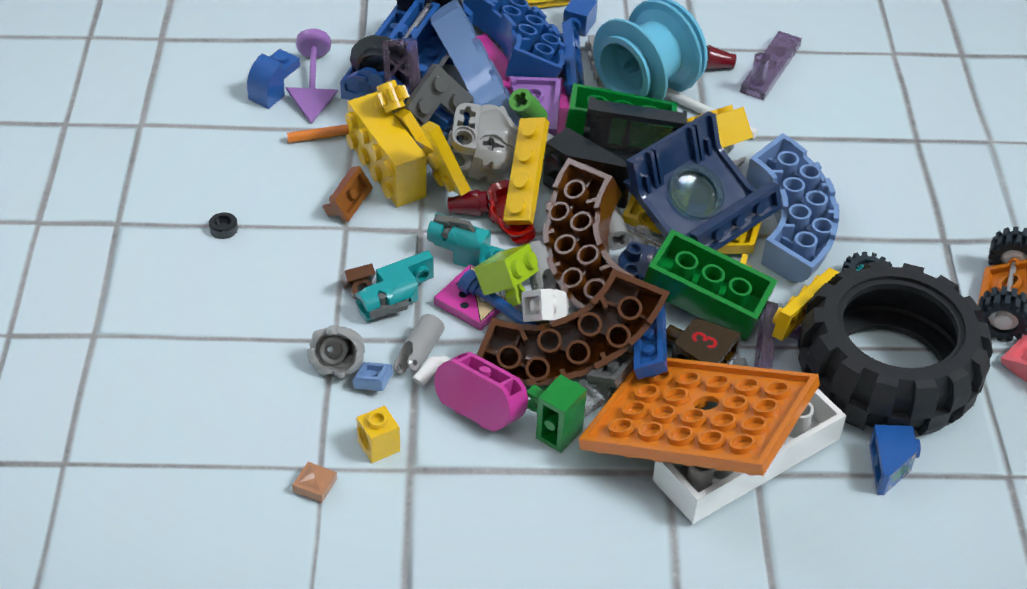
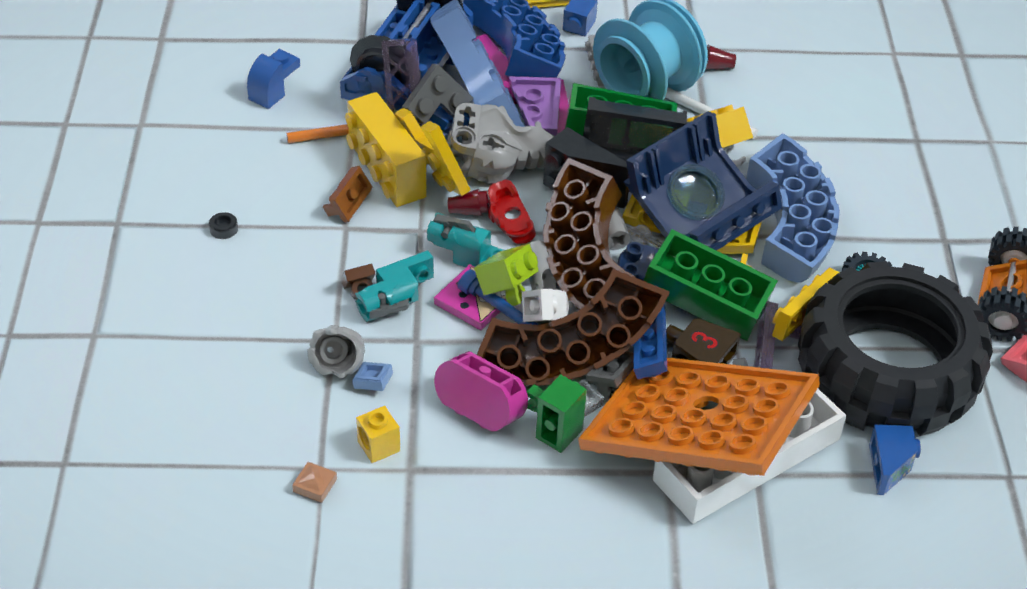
medium lavender piece [286,28,338,124] -> none
yellow gear [373,80,409,114] -> none
light grey piece [394,314,445,375] -> none
white arm [412,356,450,387] -> none
yellow plate [503,117,549,225] -> none
bright green hinge [509,88,548,119] -> none
blue plate [560,19,585,96] -> none
clear purple piece [740,31,802,101] -> none

